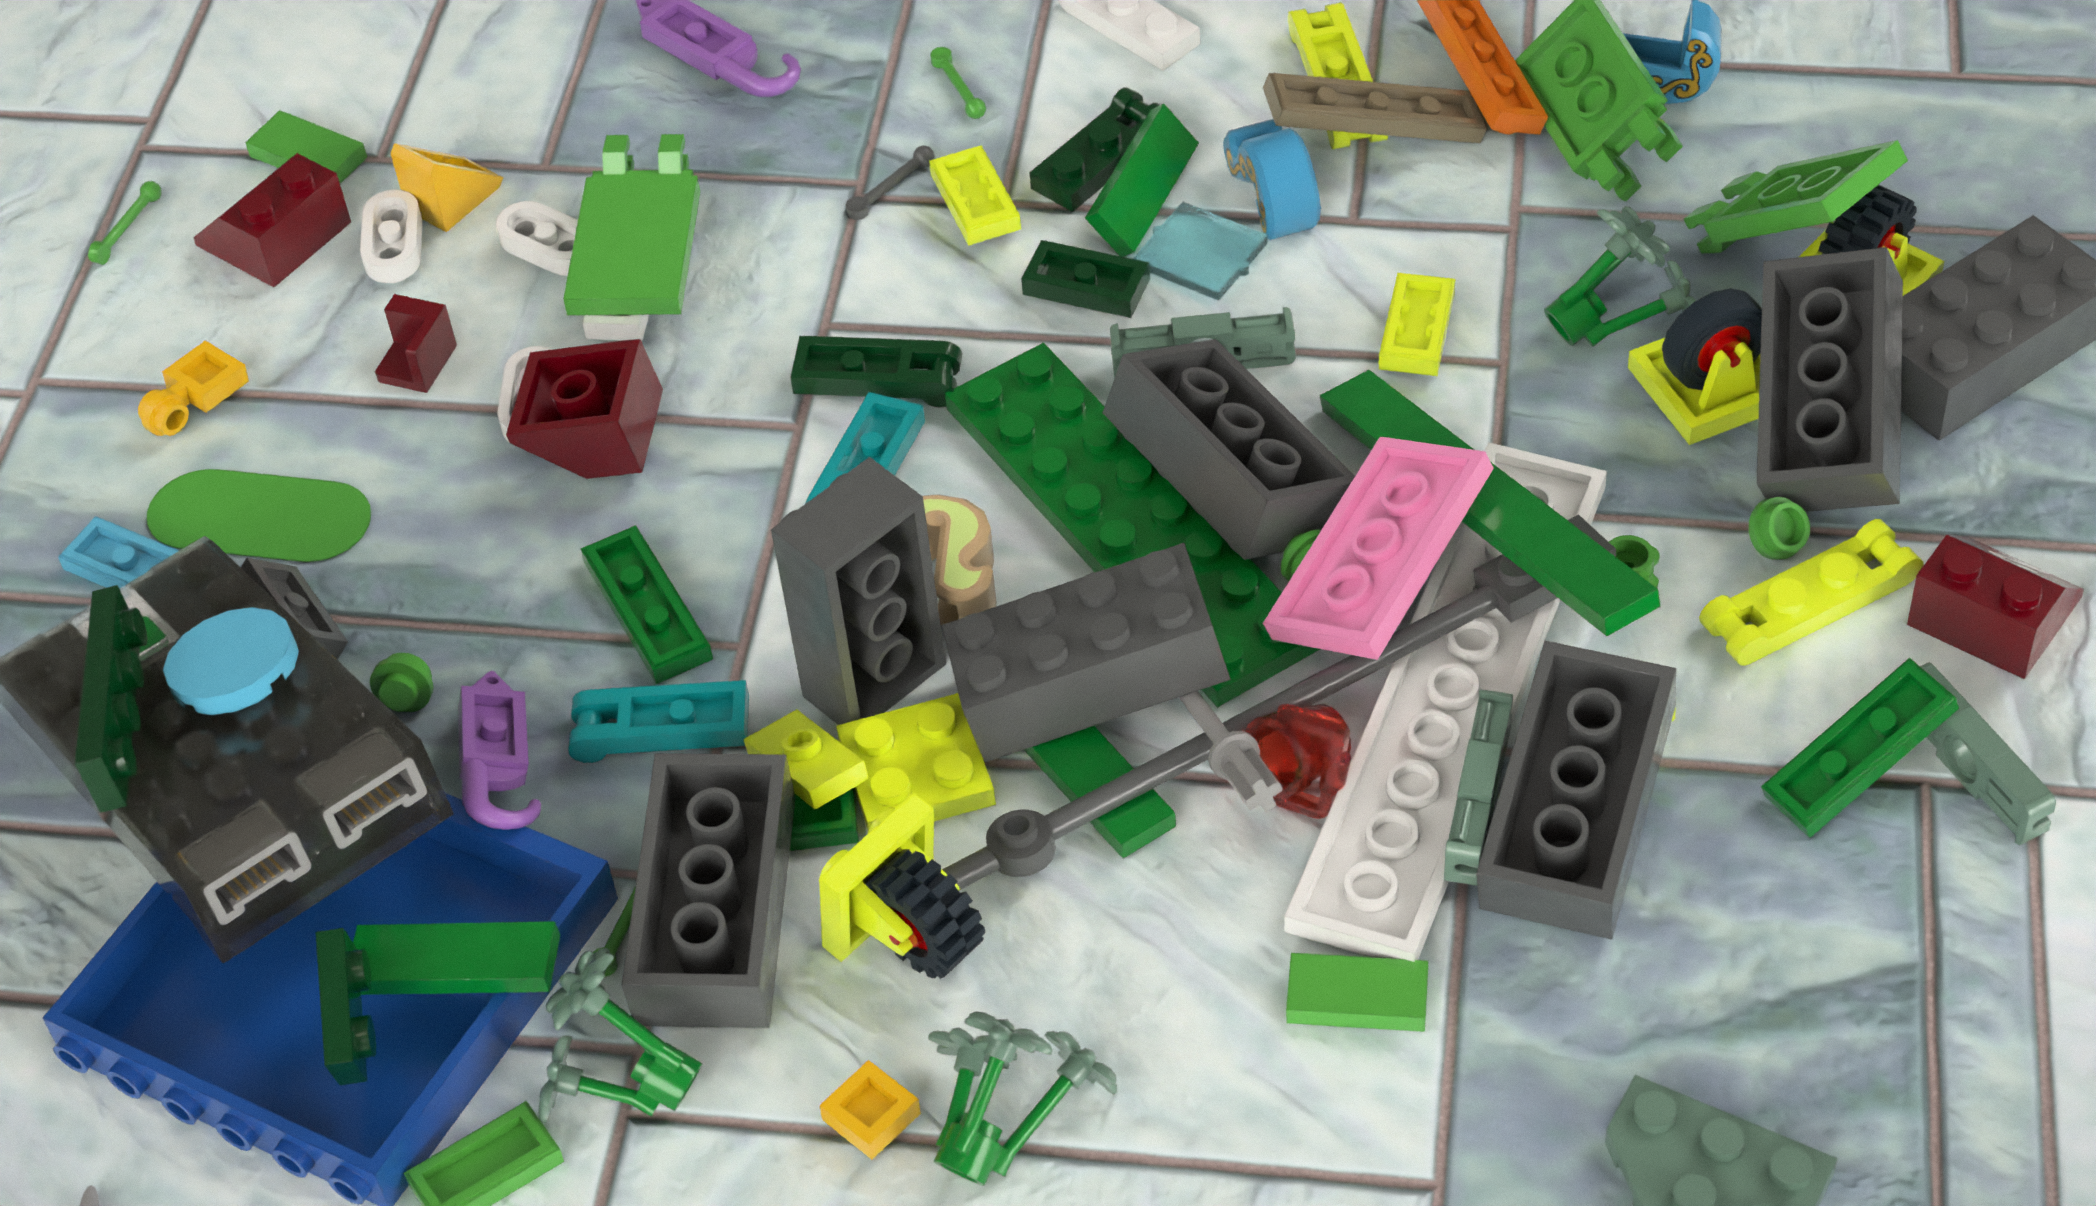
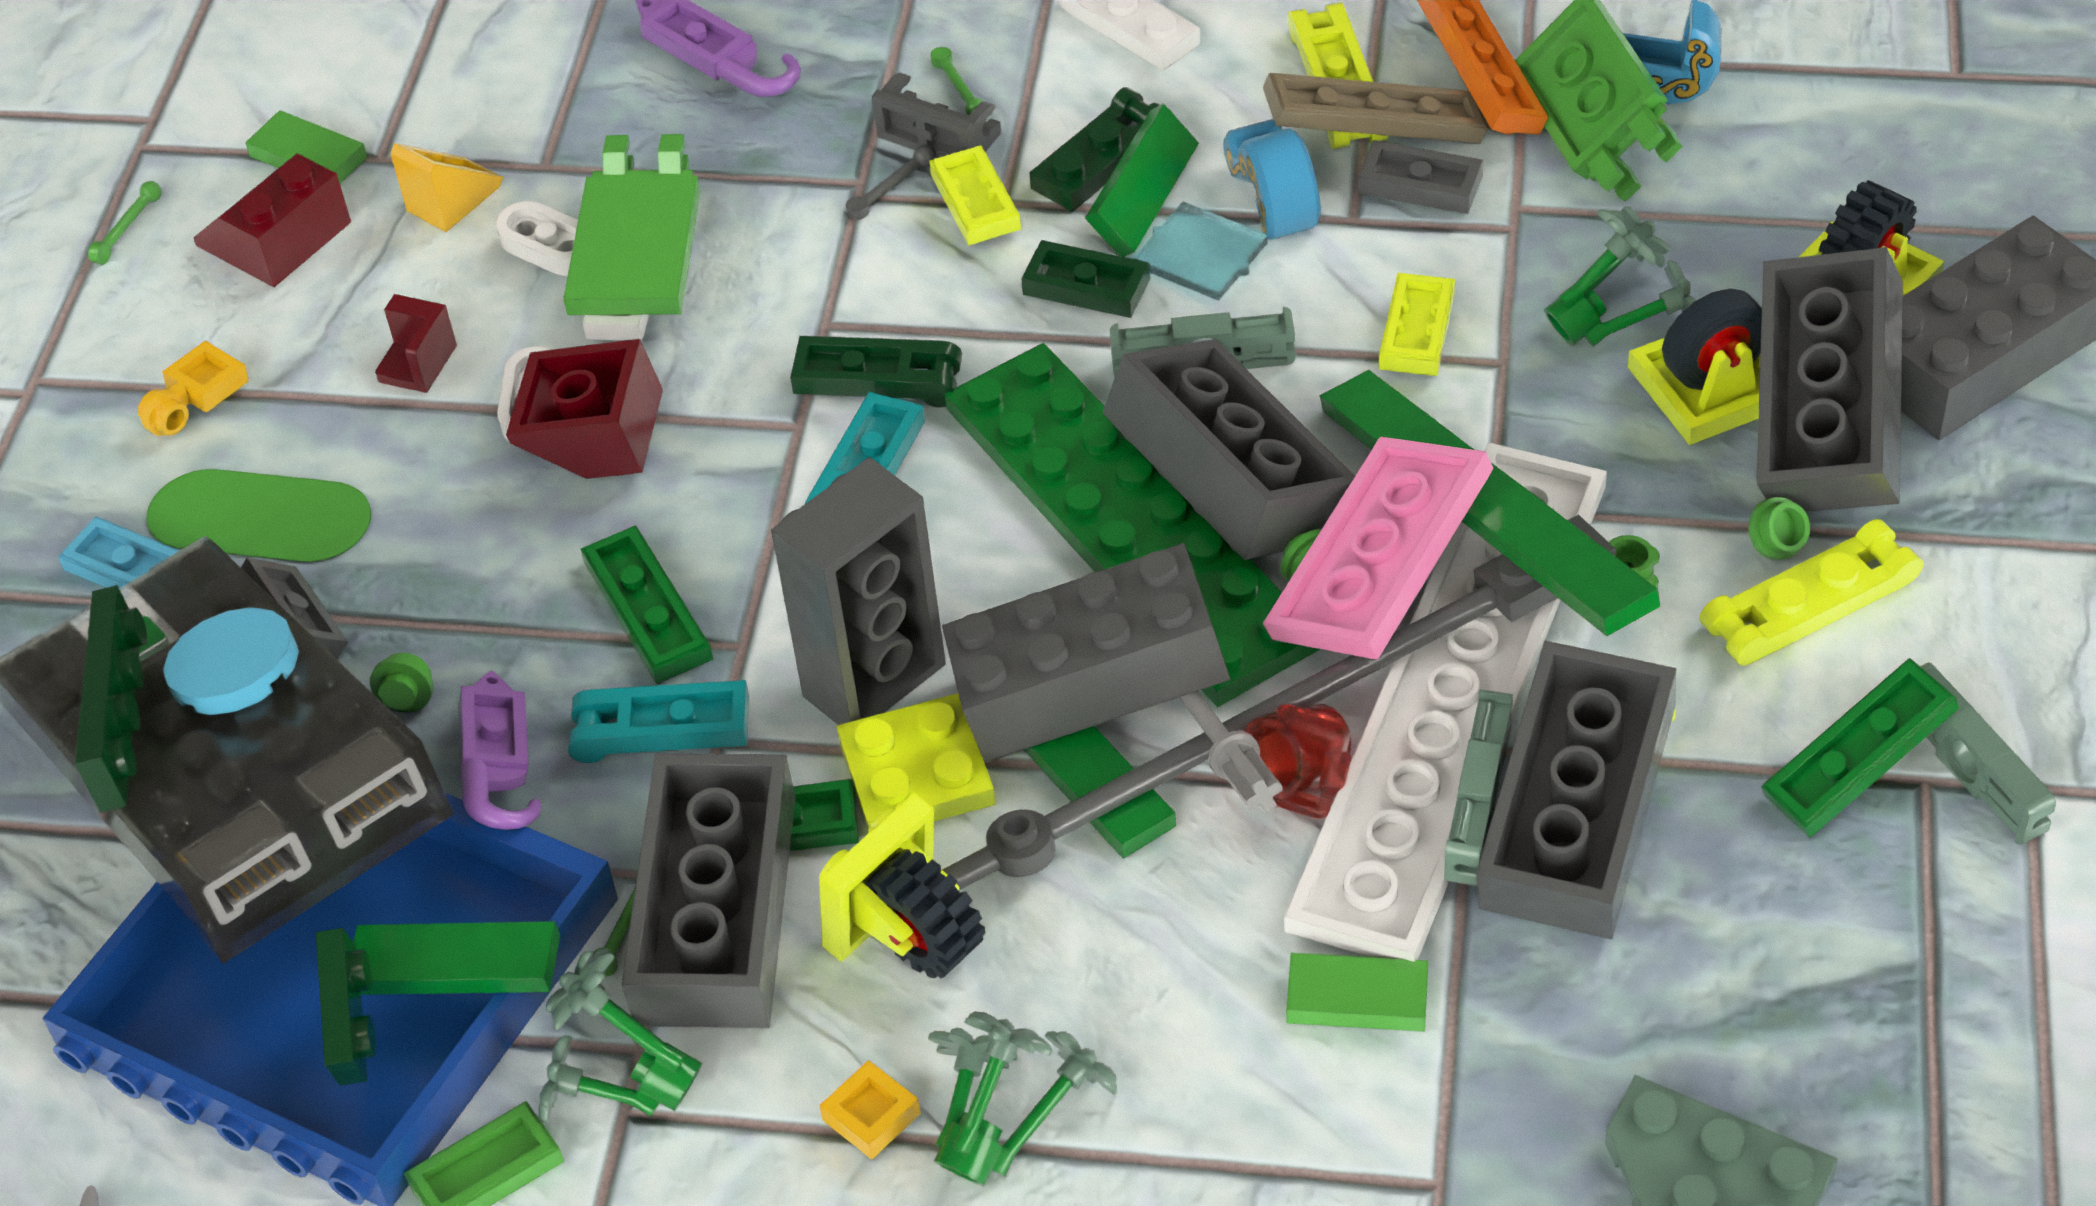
white plate [360,190,422,283] -> none
neon yellow plate [744,709,869,809] -> none
tan animal [923,495,997,626] -> none
bright green tile [1683,140,1908,254] -> none
dark red slope [1907,534,2084,679] -> none
none -> dark grey hinge [872,72,1001,158]
none -> dark grey plate [1358,140,1483,214]

